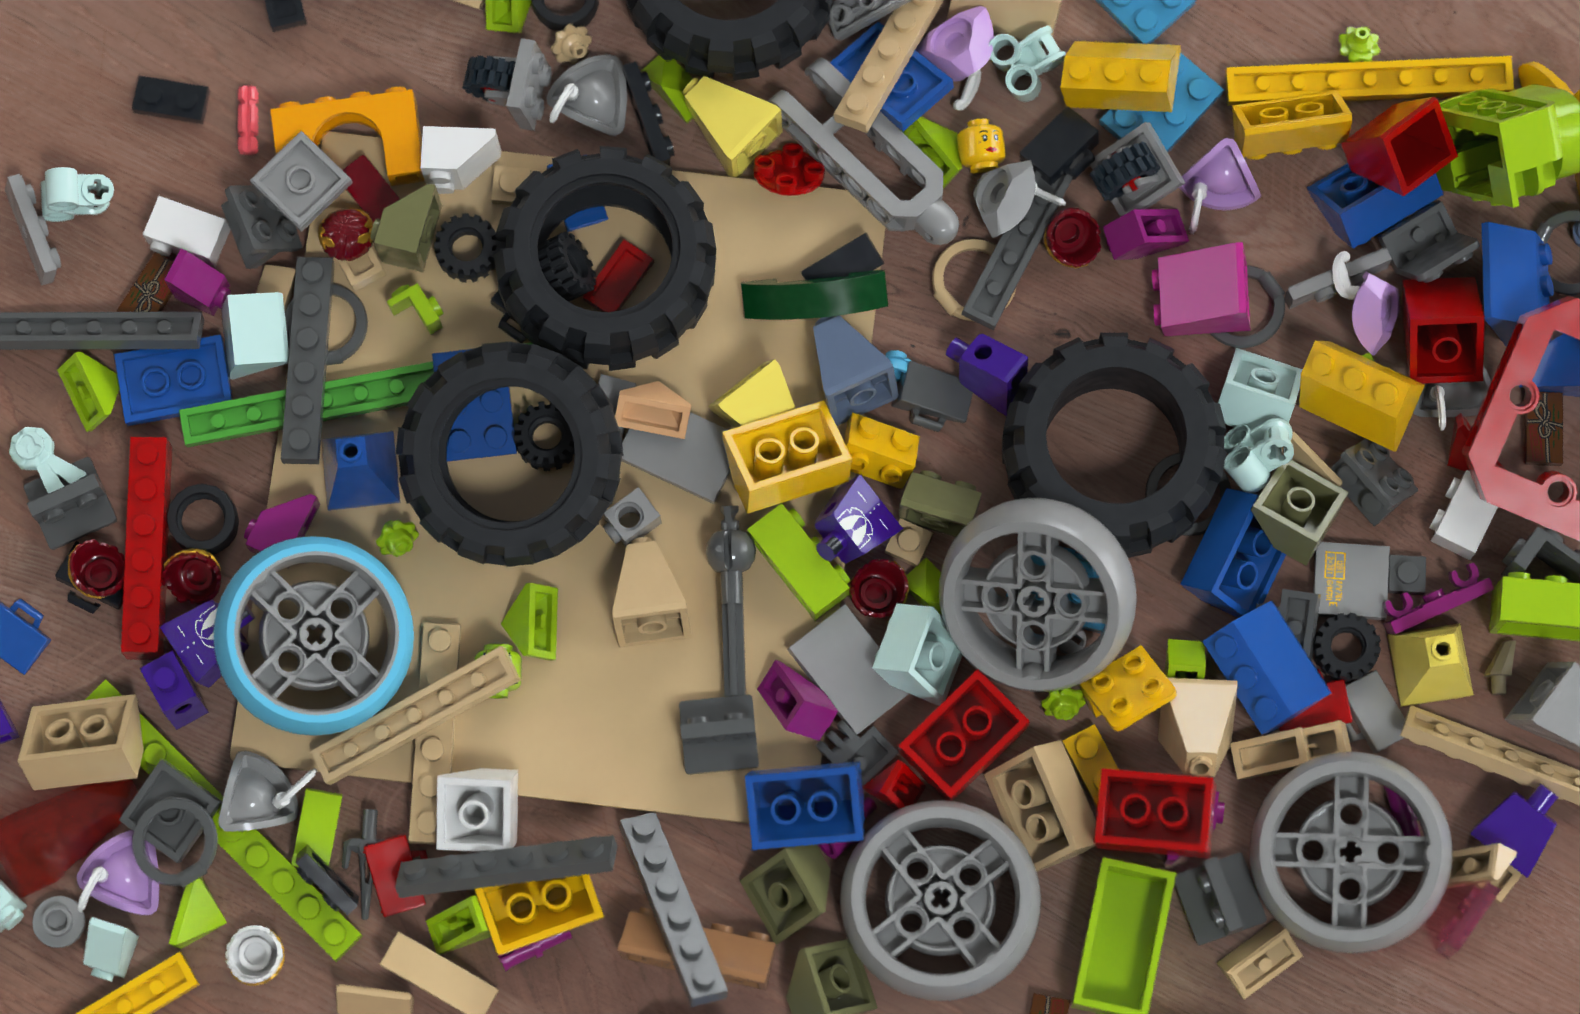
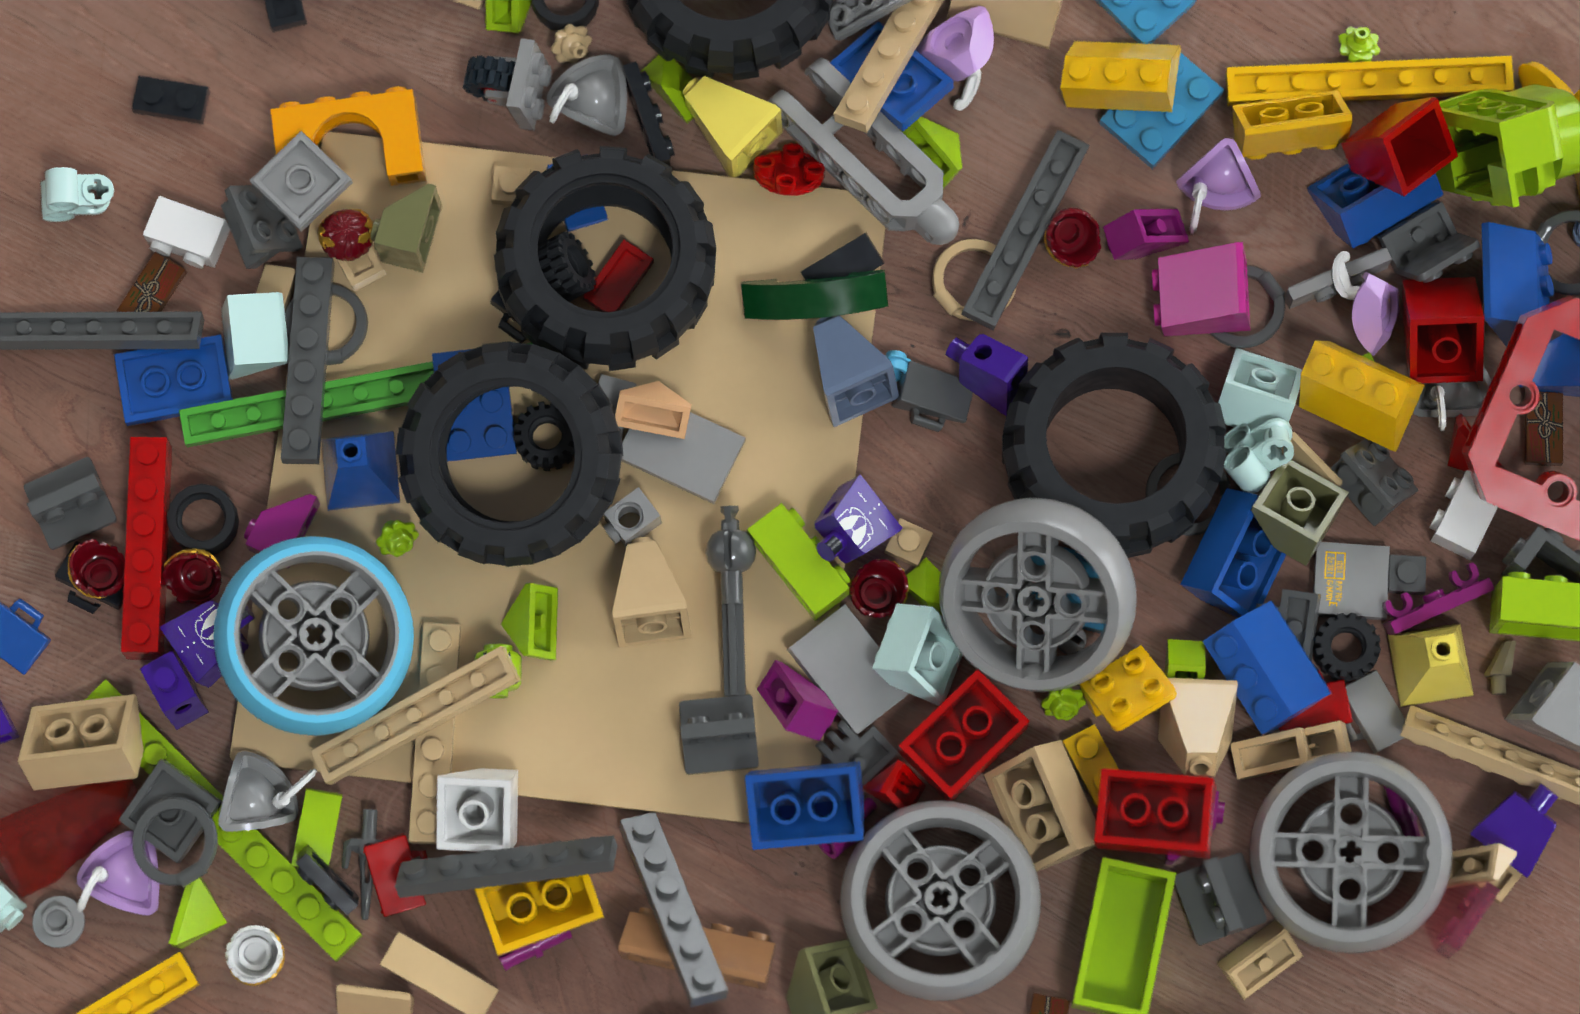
light grey tile [5,174,61,286] -> none
light aqua piece [9,427,88,494] -> none
lime slope [57,352,120,432] -> none
light aqua slope [83,917,139,982] -> none
magenta slope [165,249,231,316] -> none
coral axle [238,86,258,155] -> none
dark red tile [343,154,400,223] -> none
lime bracket [387,283,444,335] -> none
white slope [420,126,501,194] -> none
lime slope [426,895,491,955] -> none
black tyre [434,213,497,283] -> none
light yellow slope [708,359,796,428] -> none
yellow slope [722,400,852,514] -> none
olive slope [740,845,831,945] -> none
yellow bracket [844,412,919,489] -> none
olive slope [899,470,982,537] -> none
yellow head [957,119,1006,173] -> none
light grey hat [973,160,1066,238] -> none
light aqua piece [989,26,1066,102] -> none
black piece [1019,106,1099,186] -> none
plate [1090,122,1185,217] -> none

